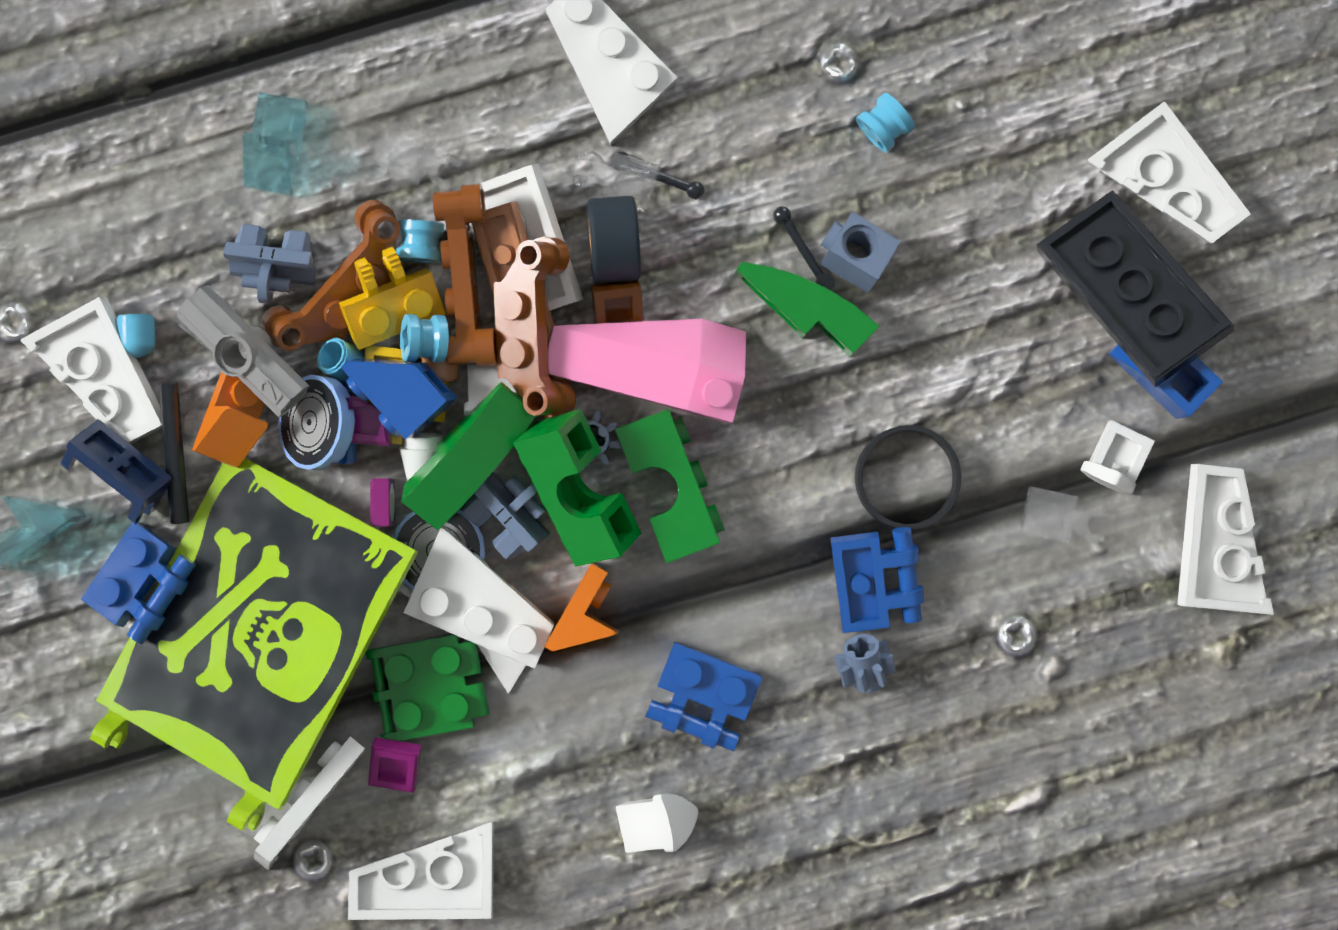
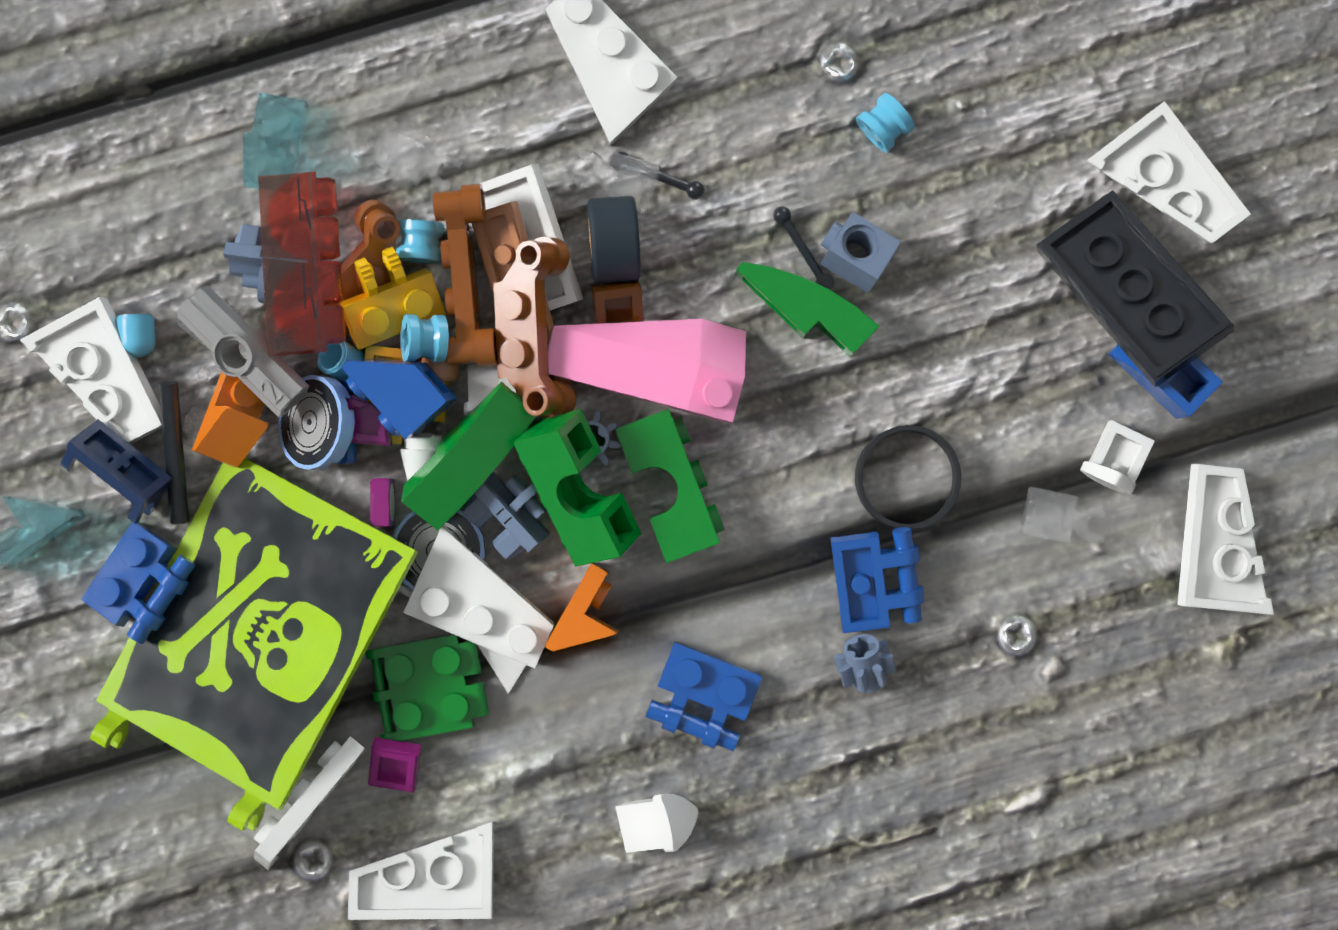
none -> clear red windscreen [258,172,346,357]

